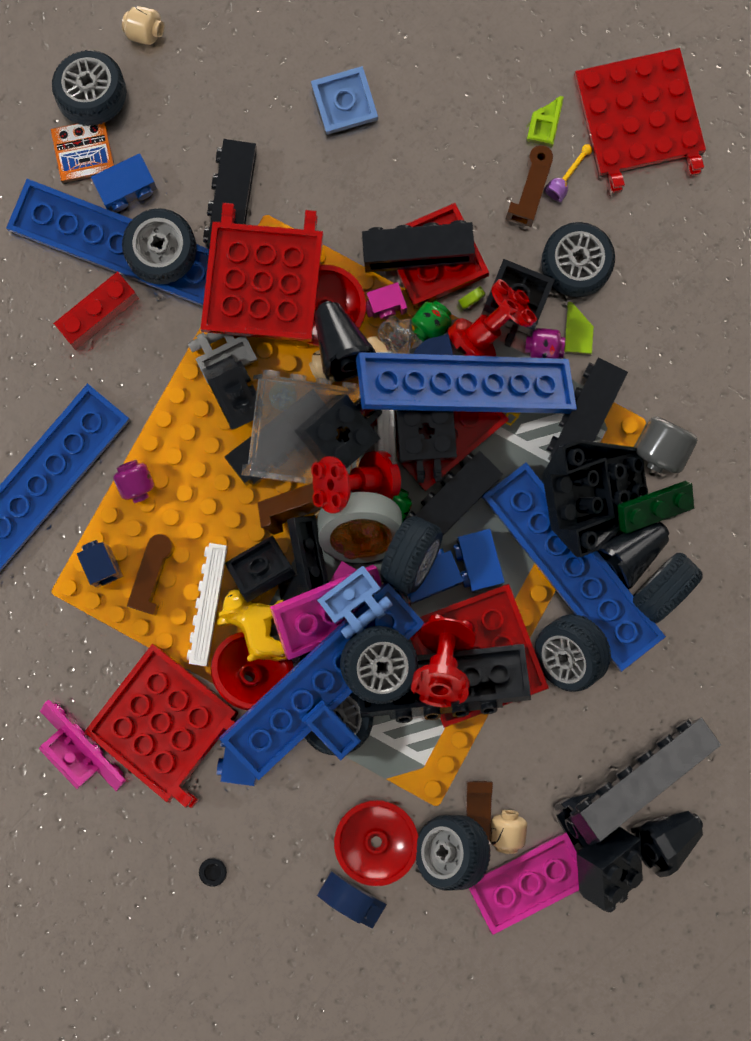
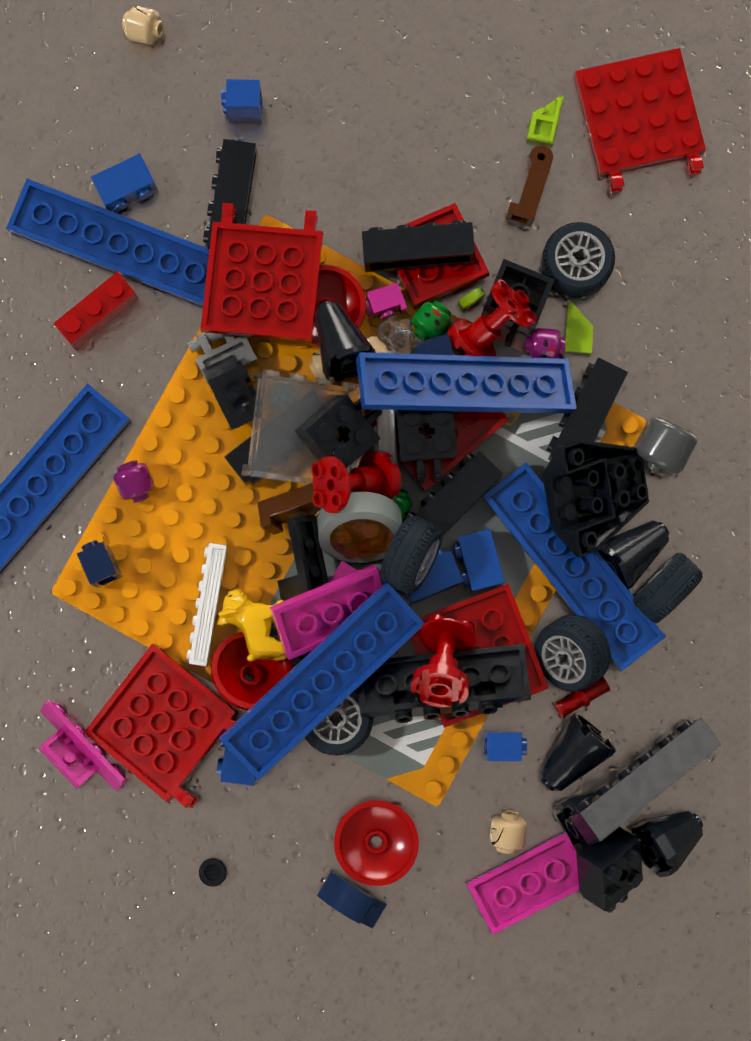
tile [51,122,114,184] -> none
black wheel [52,50,127,126] -> none
wheel [122,208,197,284] -> none
reddish brown leg [127,534,174,616] -> none
black tile [225,535,295,603] -> none
blue tile [302,700,361,761] -> none
medium blue plate [311,66,378,135] -> none
medium blue plate [317,566,393,640] -> none
wheel [340,626,418,704] -> none
black wheel [416,815,491,891] -> none
reddish brown leg [466,781,493,859] -> none
hinge [544,144,592,202] -> none
dark green plate [618,481,695,534] -> none
none -> blue brick [221,79,263,123]
none -> blue brick [484,731,527,761]
none -> black cone [540,713,617,791]
none -> red pin [554,677,611,718]

